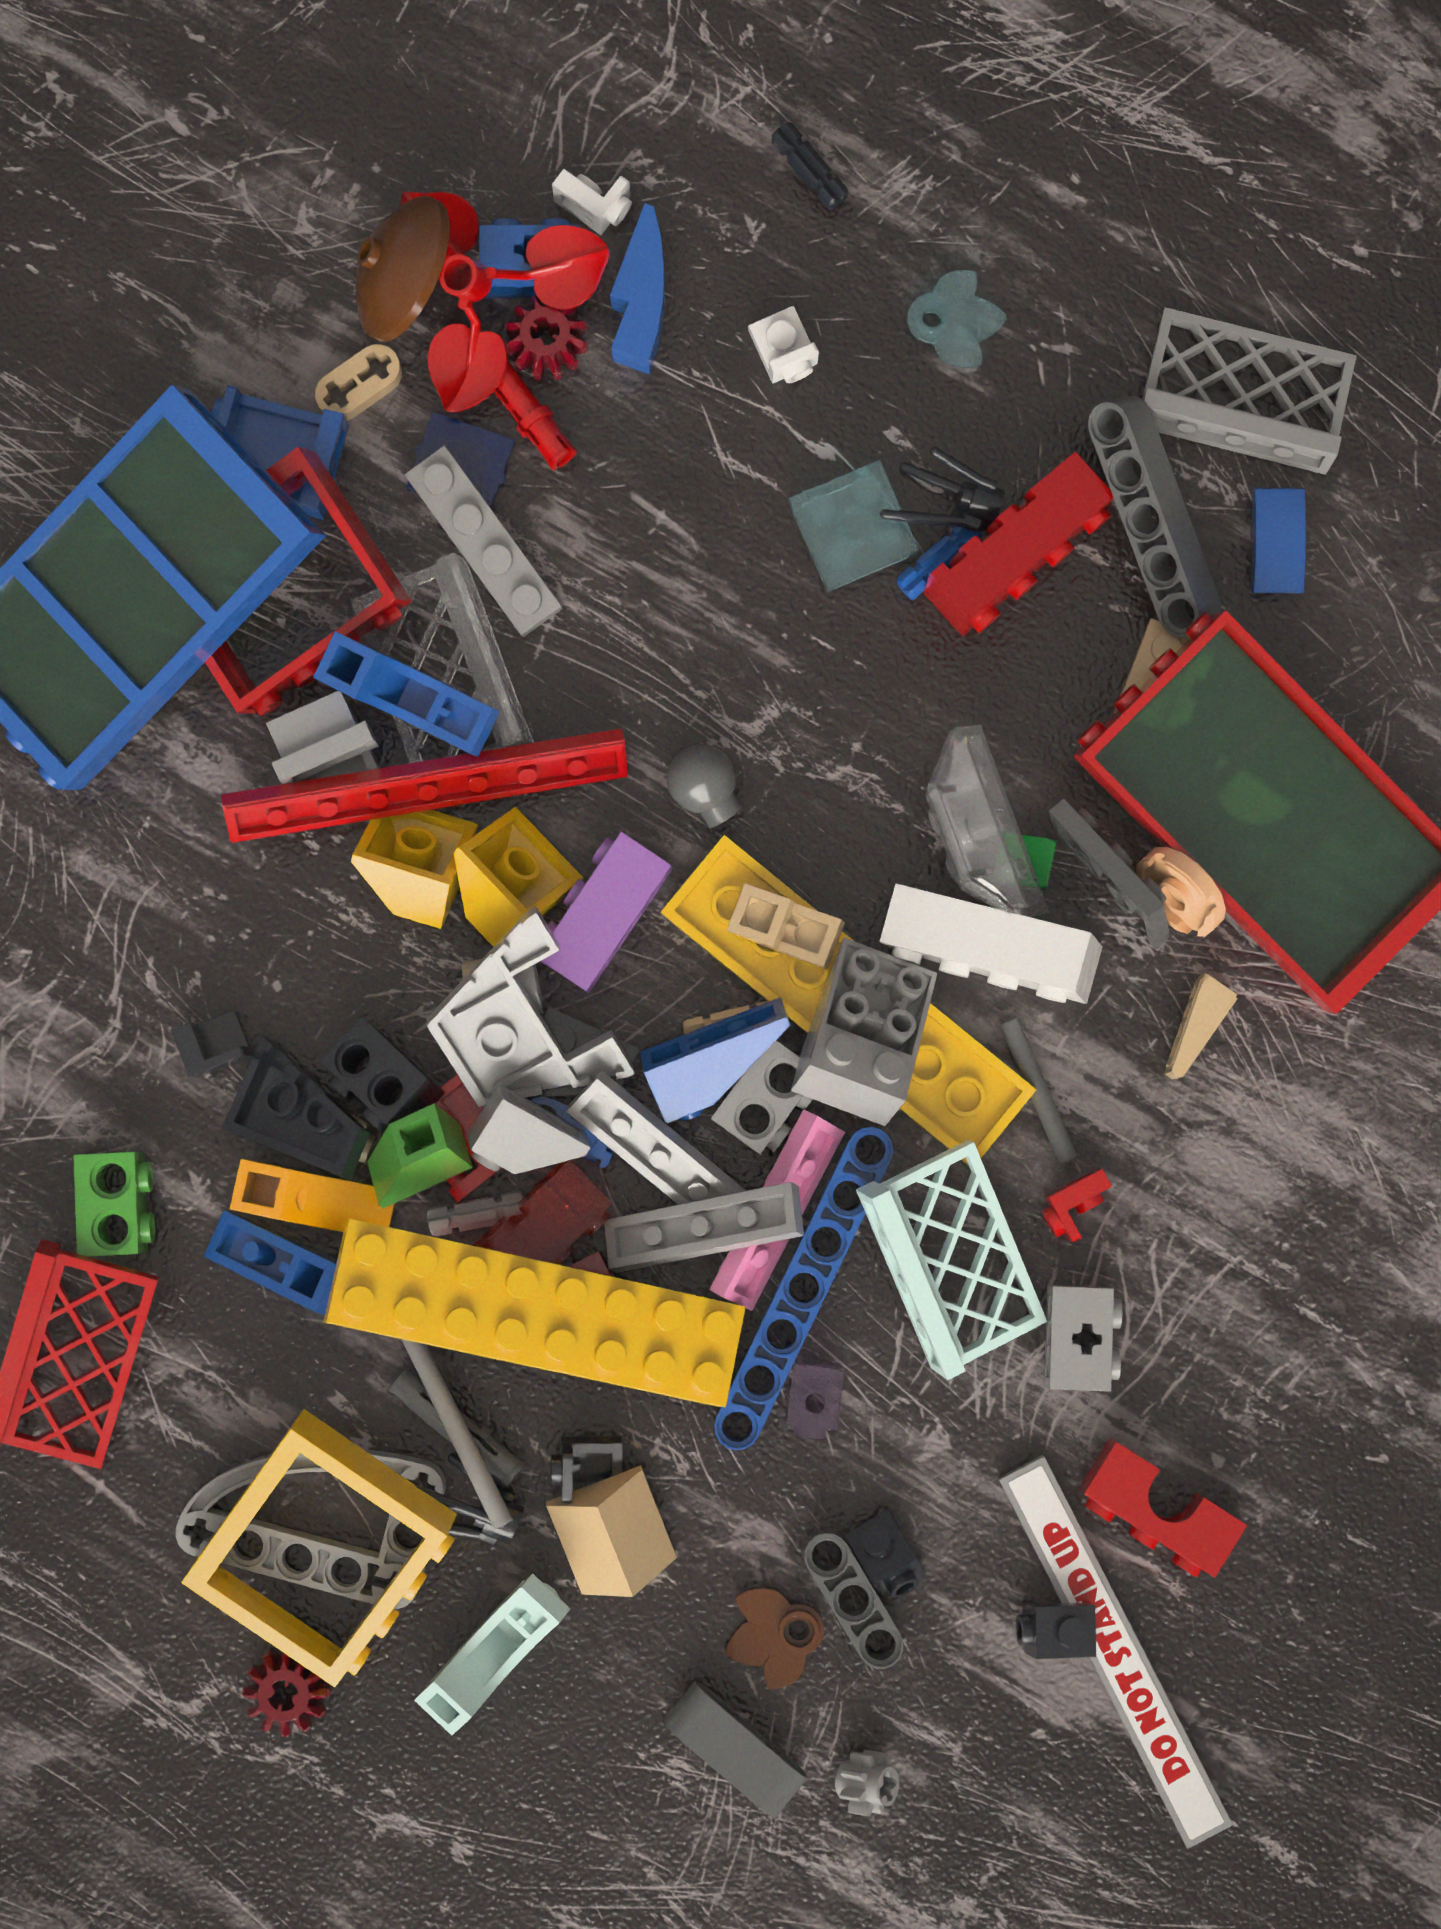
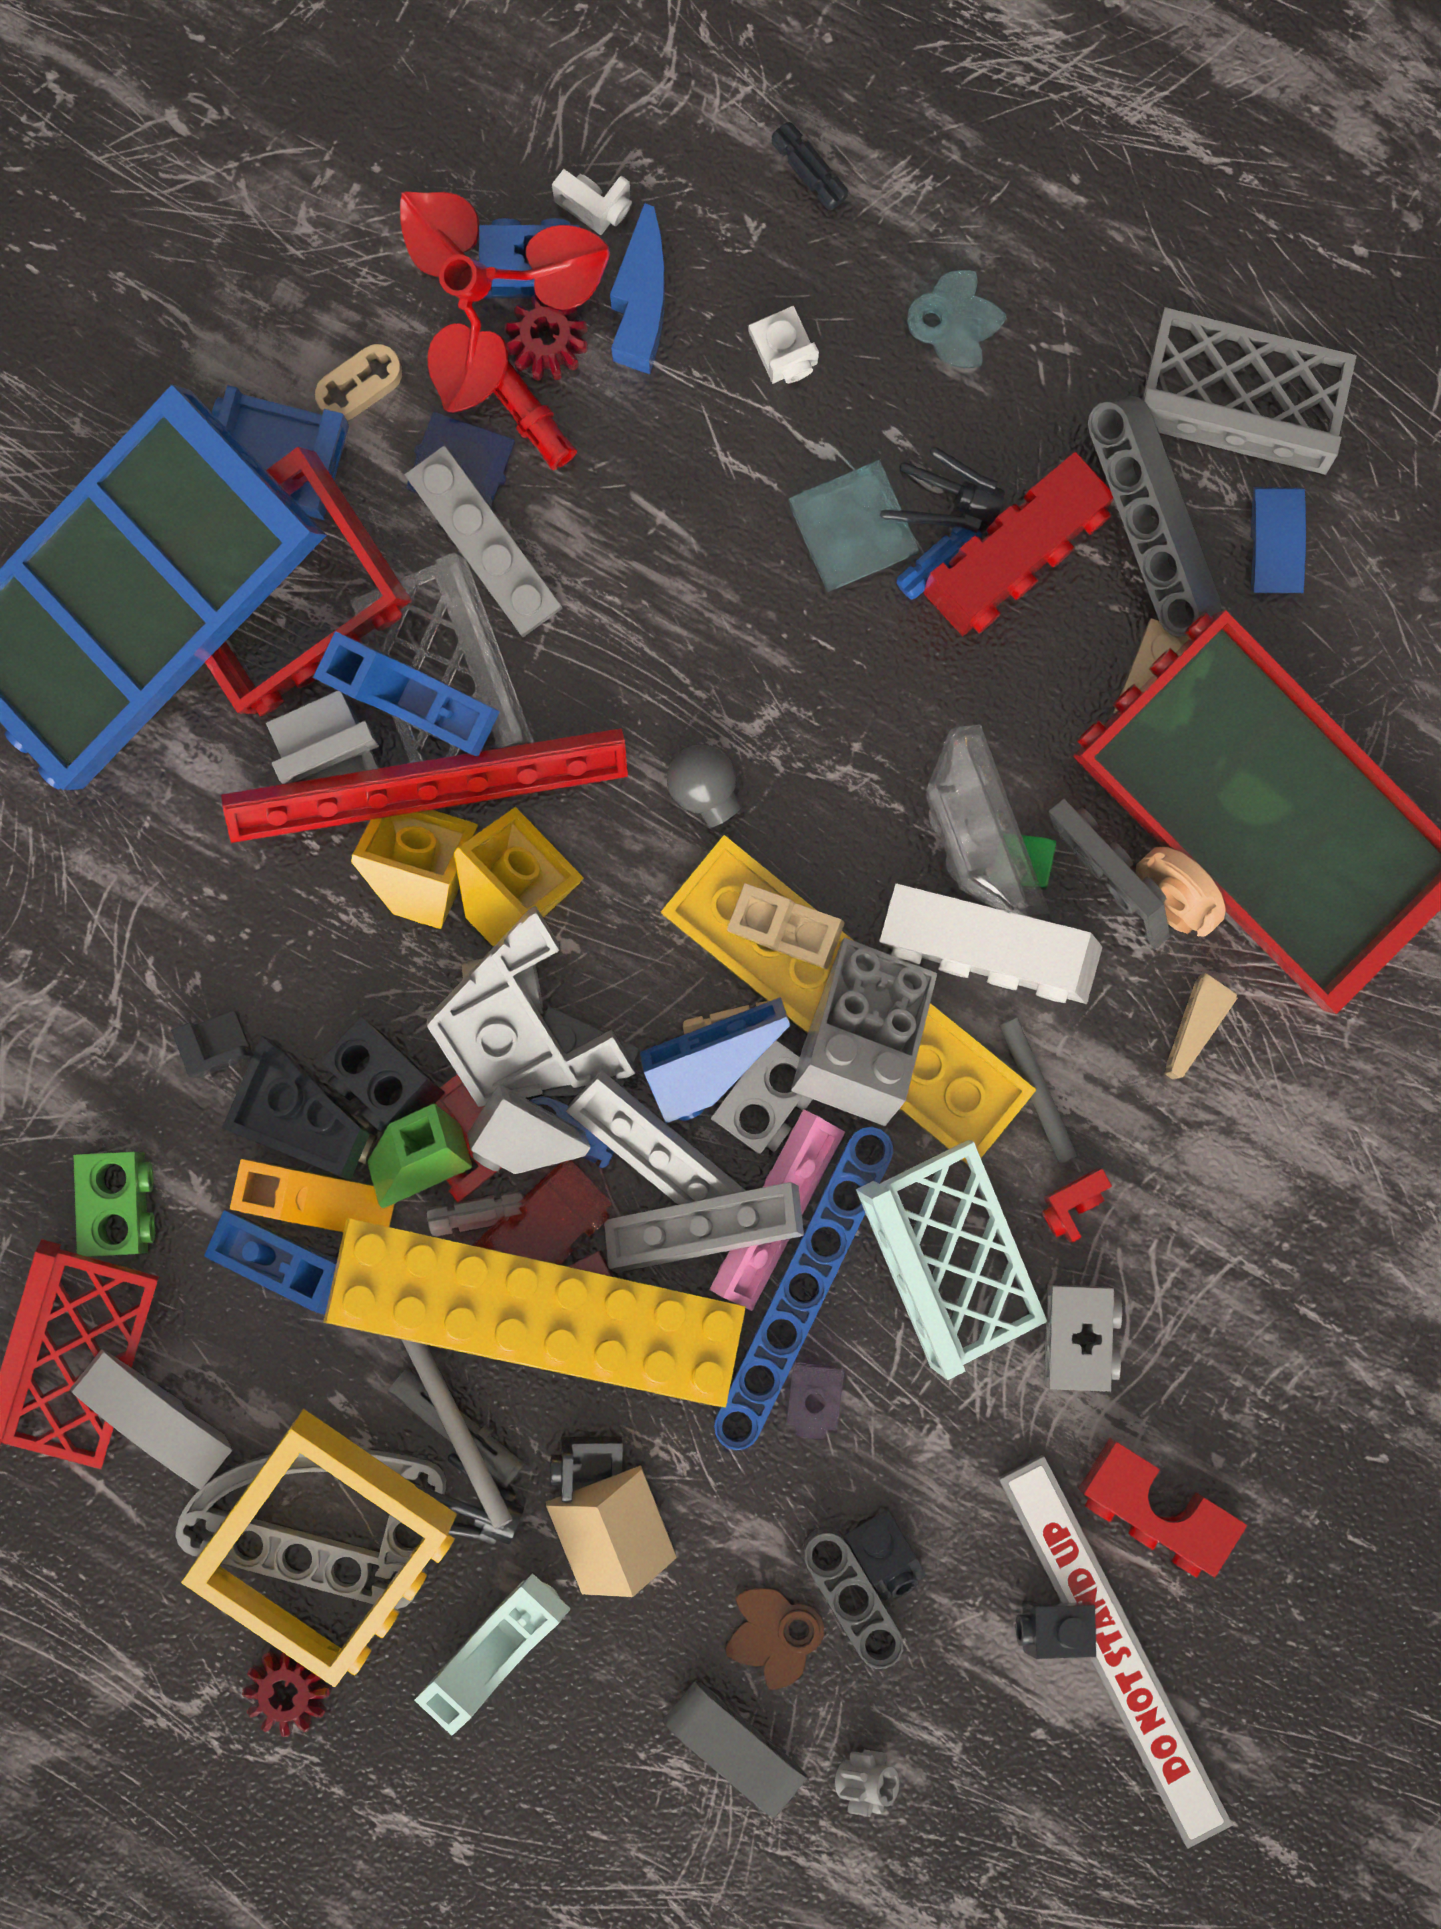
reddish brown dish [355,196,450,342] -> none
medium lavender brick [540,832,672,994] -> none
none -> light grey slope [70,1349,232,1490]

